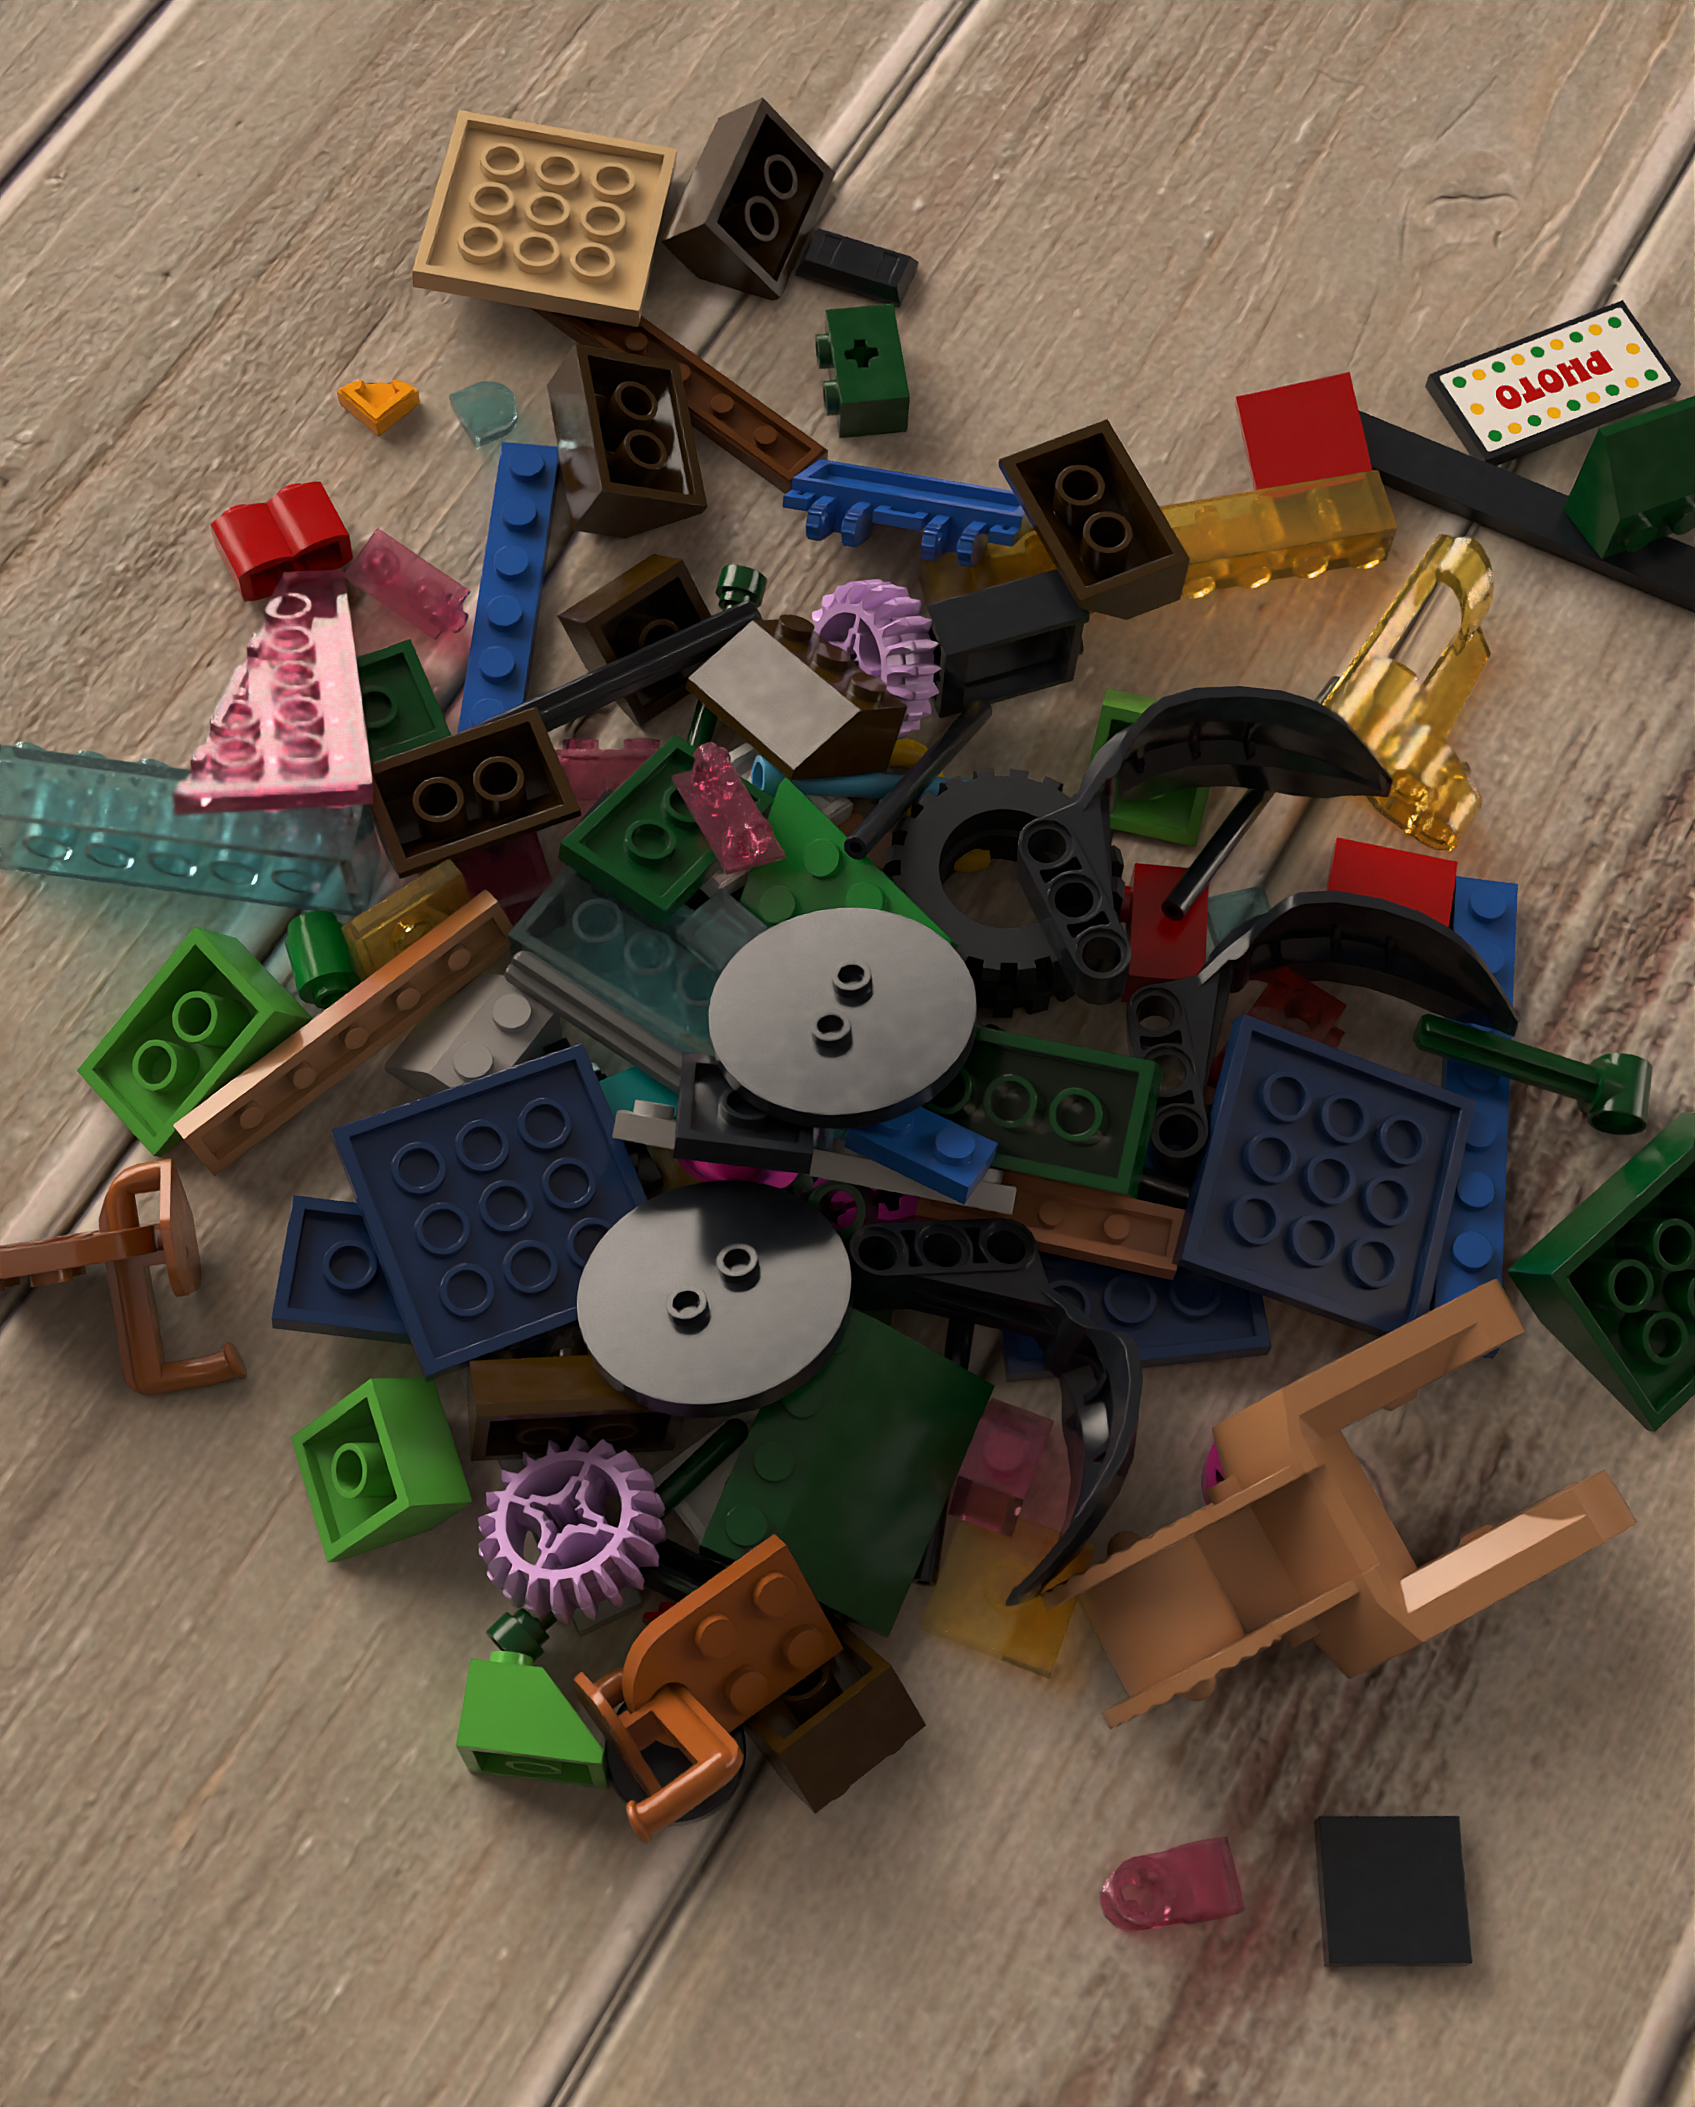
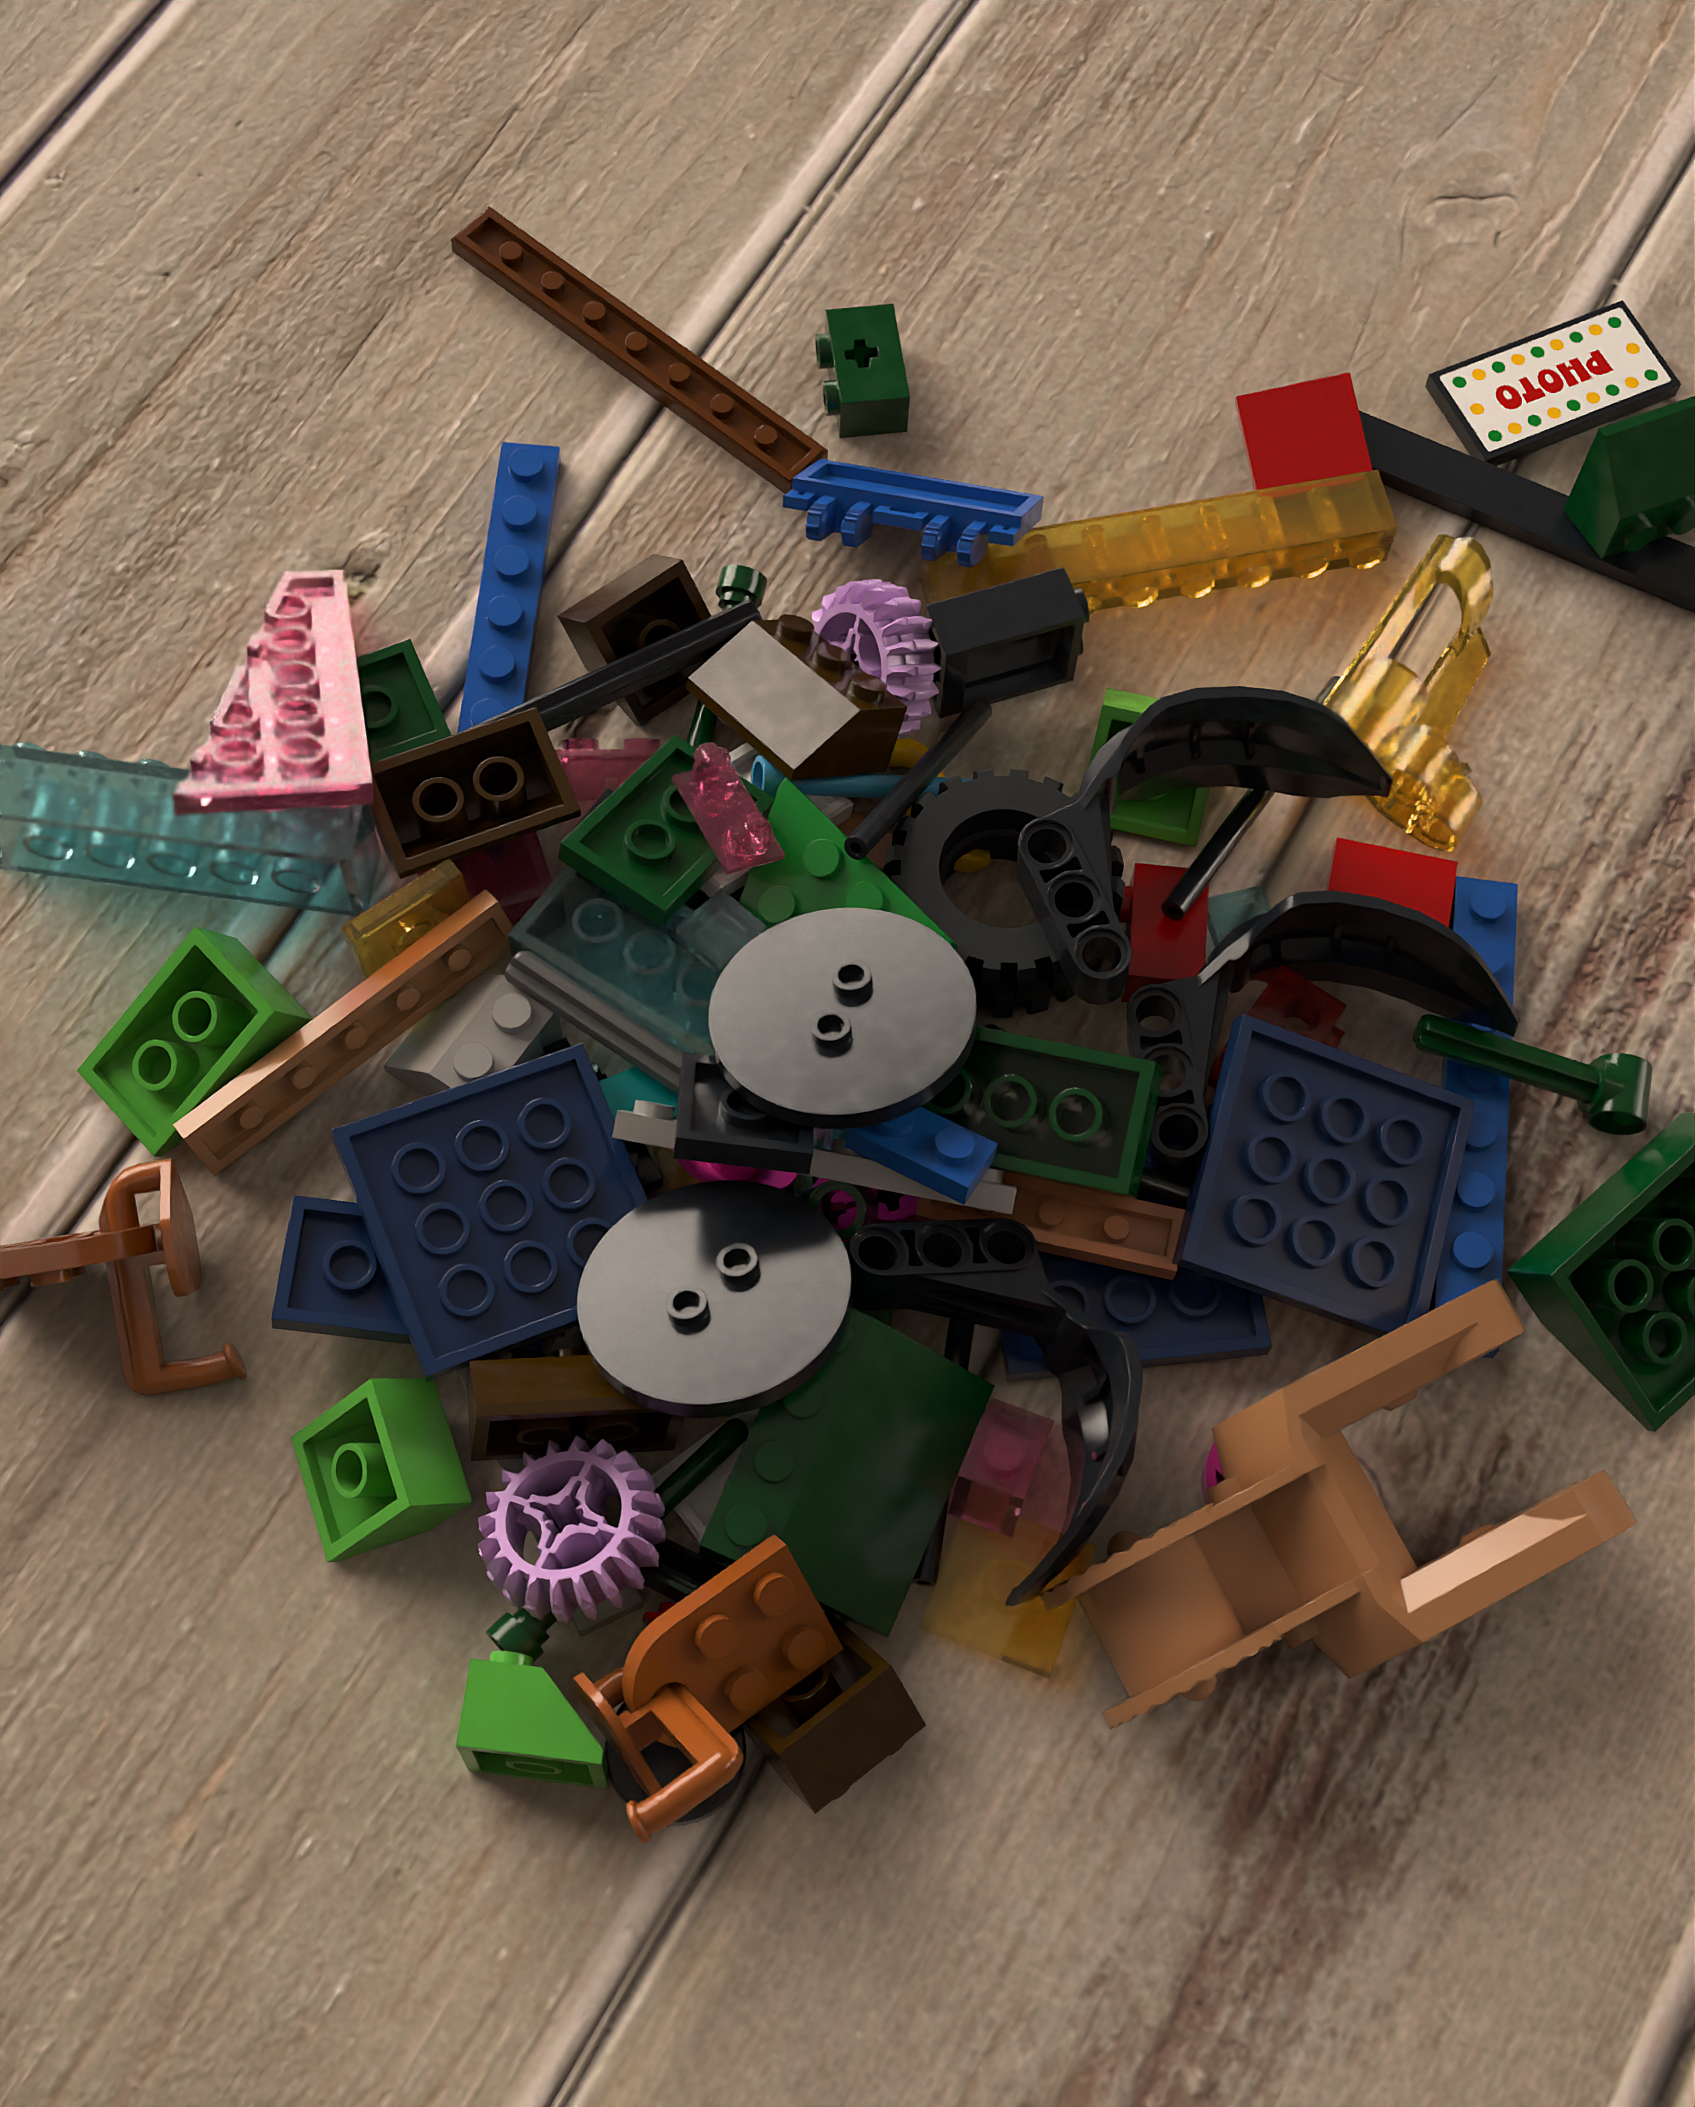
red brick [210,482,353,602] -> none
green brick [285,910,361,1009] -> none
light orange tile [337,379,421,437] -> none
clear pink hinge [343,528,471,640] -> none
tan plate [412,110,677,327] -> none
clear light blue tile [449,381,518,449] -> none
dark brown slope [547,343,708,538] -> none
dark brown slope [661,97,835,301] -> none
black tile [795,228,919,308] -> none
dark brown slope [998,419,1190,620] -> none
clear pink piece [1100,1837,1246,1932] -> none
black tile [1314,1816,1473,1967] -> none

